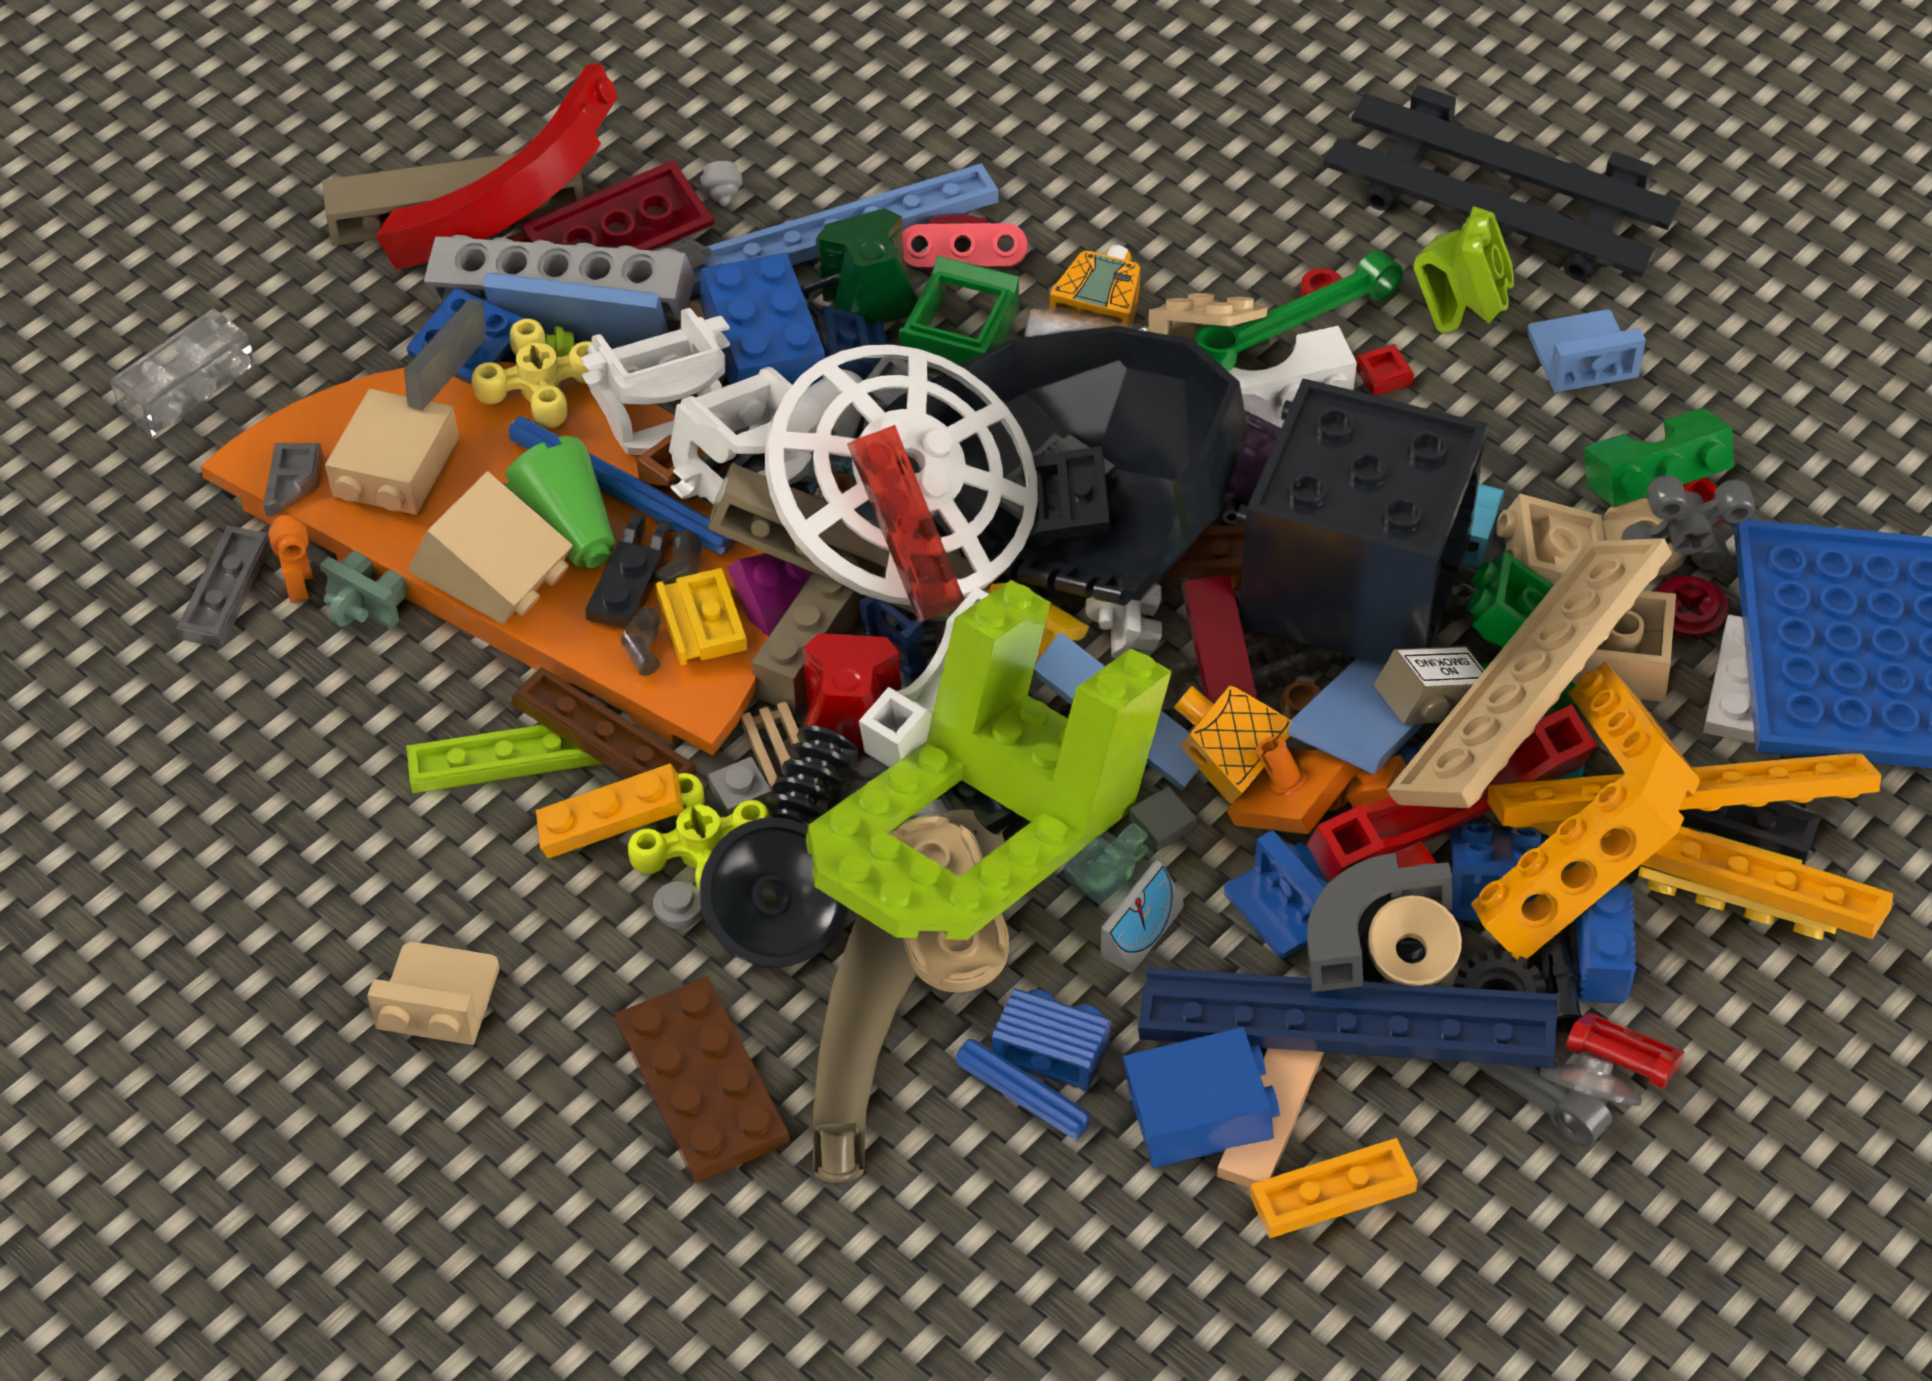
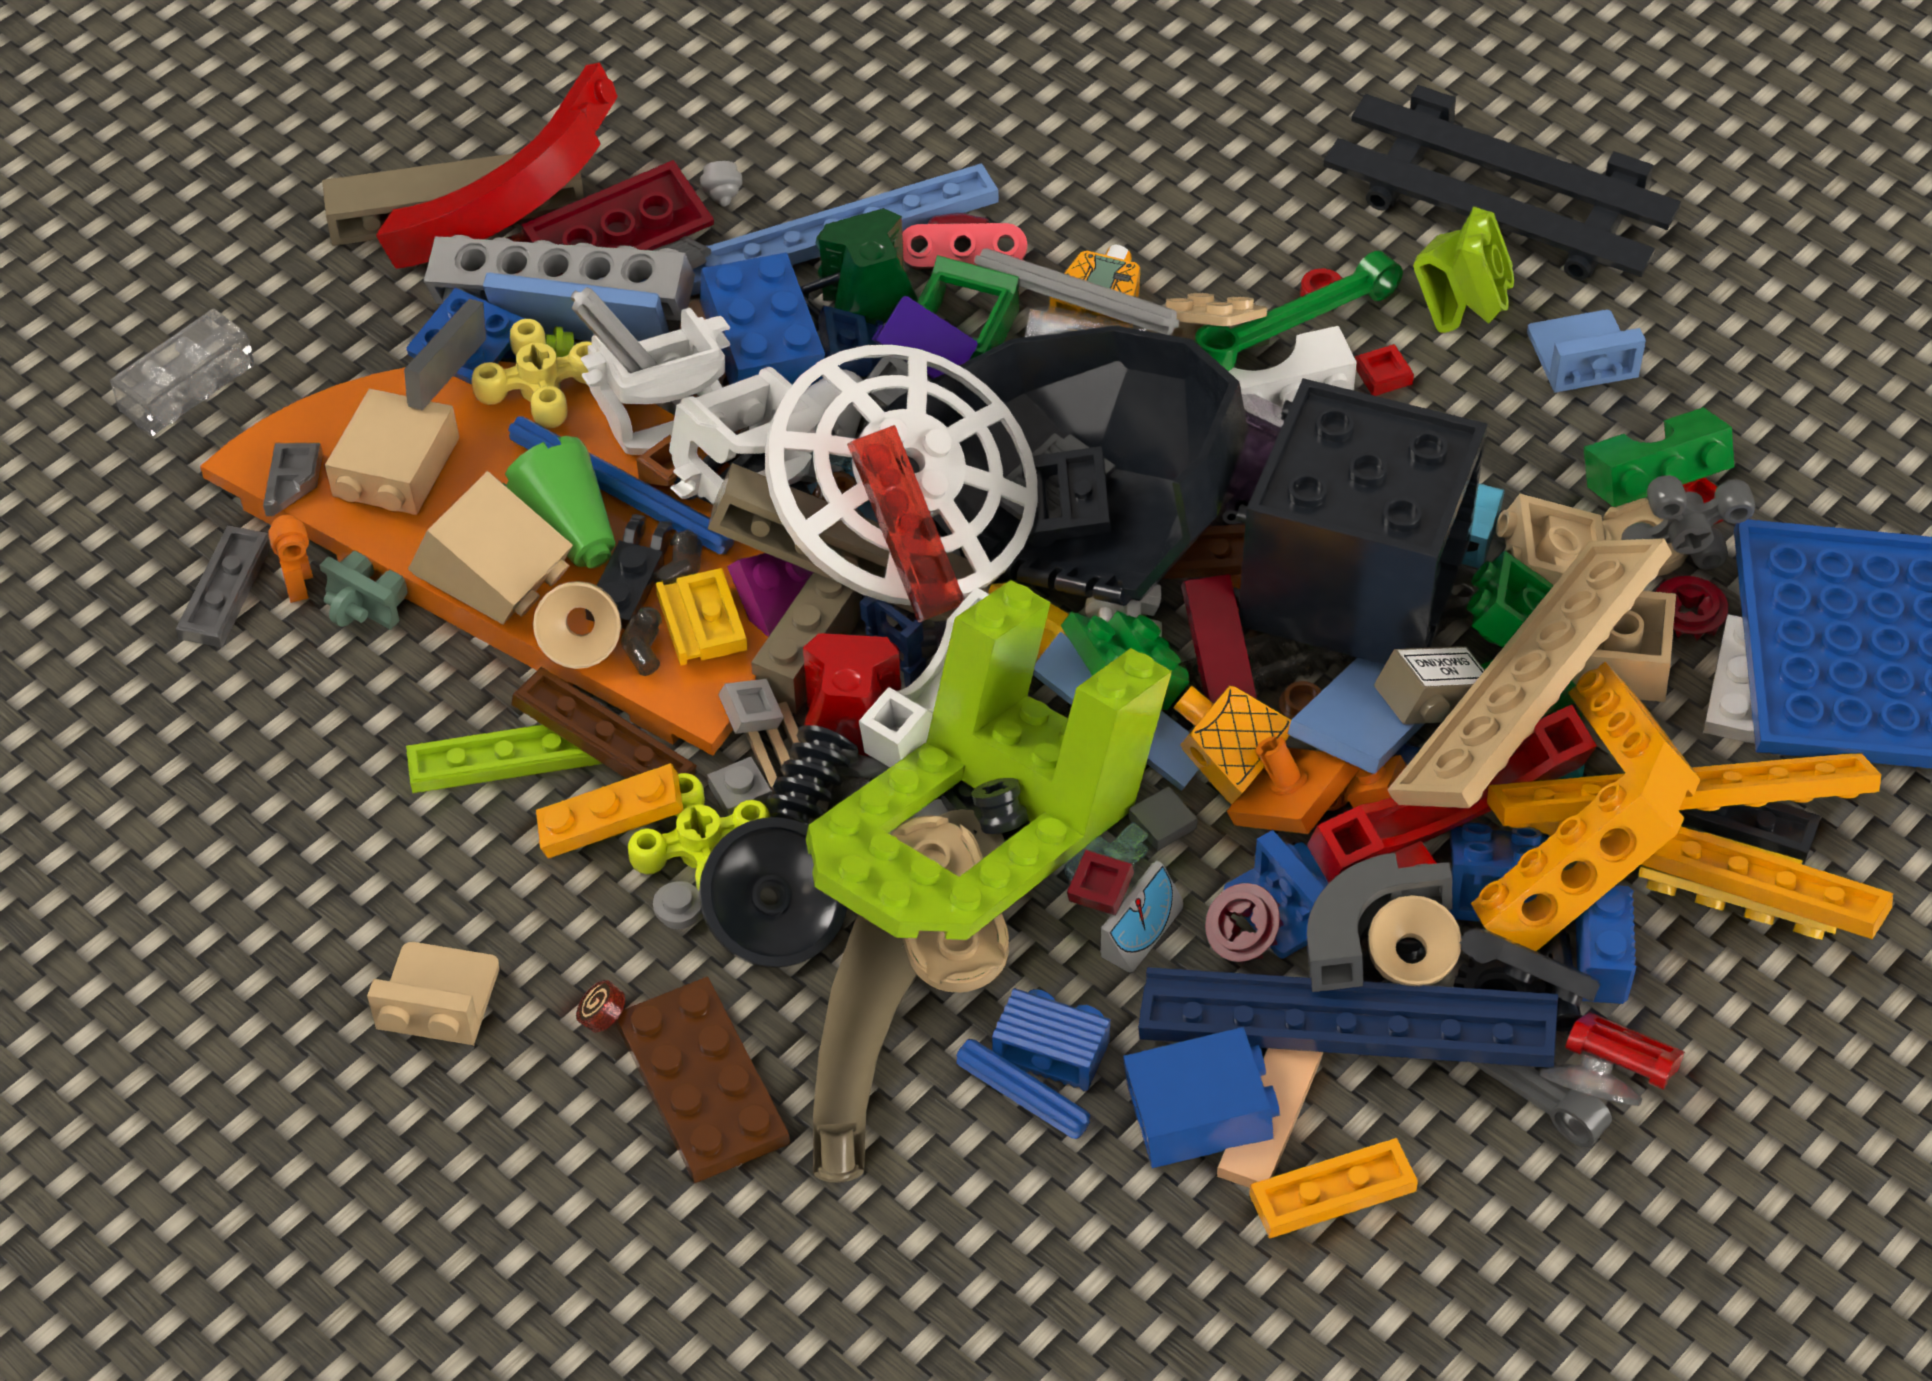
none -> tan piece [533,581,621,669]
none -> light grey axle [570,287,682,414]
none -> clear red tile [576,980,625,1033]
none -> light grey plate [718,679,784,734]
none -> dark purple panel [871,296,978,379]
none -> black wheel [971,778,1029,834]
none -> light grey axle [974,248,1179,335]
none -> green plate [1061,611,1190,710]
none -> dark red tile [1067,850,1134,916]
none -> gear [1205,883,1284,964]
none -> black hinge [1459,927,1601,1006]

